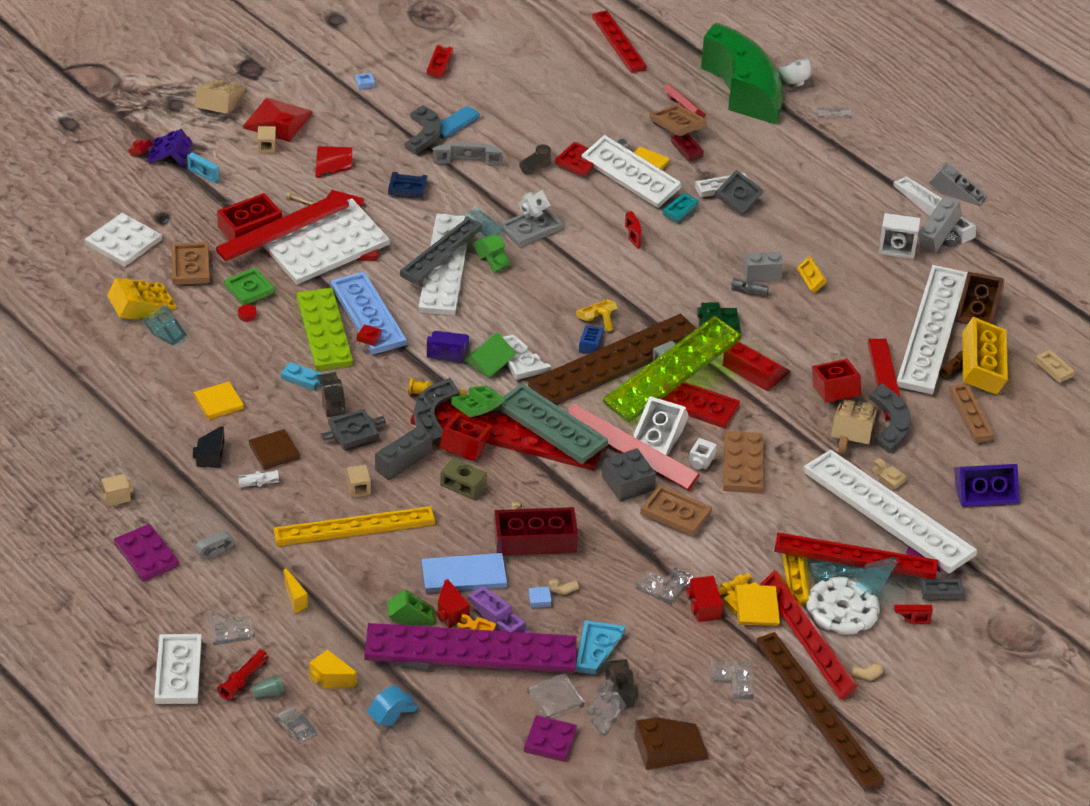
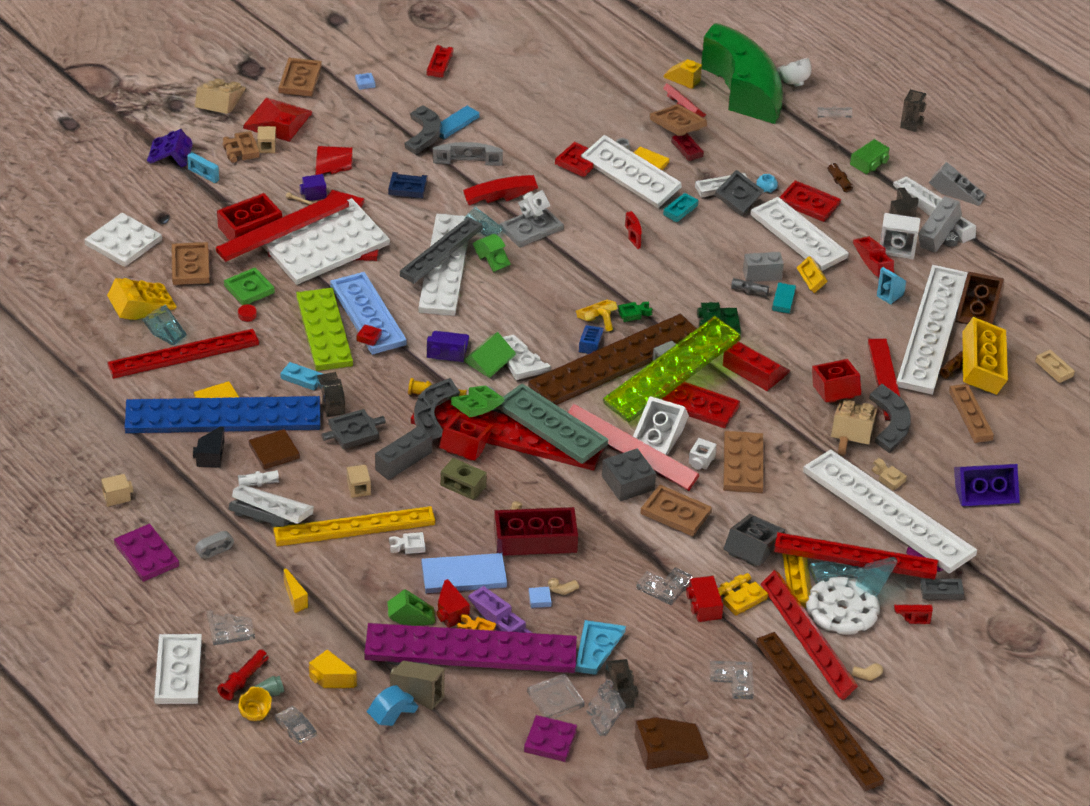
red plate [128,139,153,156] -> none
clear smoke piece [519,144,551,175] -> none
red tile [592,10,647,73] -> none
yellow tile [735,584,780,626] -> none
none -> red tile [107,329,259,379]
none -> blue plate [125,396,320,433]
none -> medium nougat plate [222,131,260,163]
none -> dark grey plate [228,499,291,527]
none -> white wing [232,485,314,524]
none -> yellow hair [238,687,272,721]
none -> medium nougat plate [278,58,322,97]
none -> dark purple brick [299,174,327,201]
none -> white plate [389,532,425,554]
none -> dark tan slope [390,661,445,710]
none -> red slope [463,175,538,205]
none -> green plate [618,301,653,322]
none -> yellow slope [663,59,702,89]
none -> dark grey slope [723,514,786,566]
none -> white plate [751,197,849,271]
none -> medium azure plate [756,174,778,193]
none -> teal tile [772,282,796,313]
none -> red tile [779,180,841,222]
none -> reddish brown pin [827,163,853,193]
none -> bright green brick [850,139,890,175]
none -> red slope [853,236,894,278]
none -> medium azure slope [877,267,906,305]
none -> clear smoke brick [889,187,919,218]
none -> clear smoke brick [900,89,927,132]

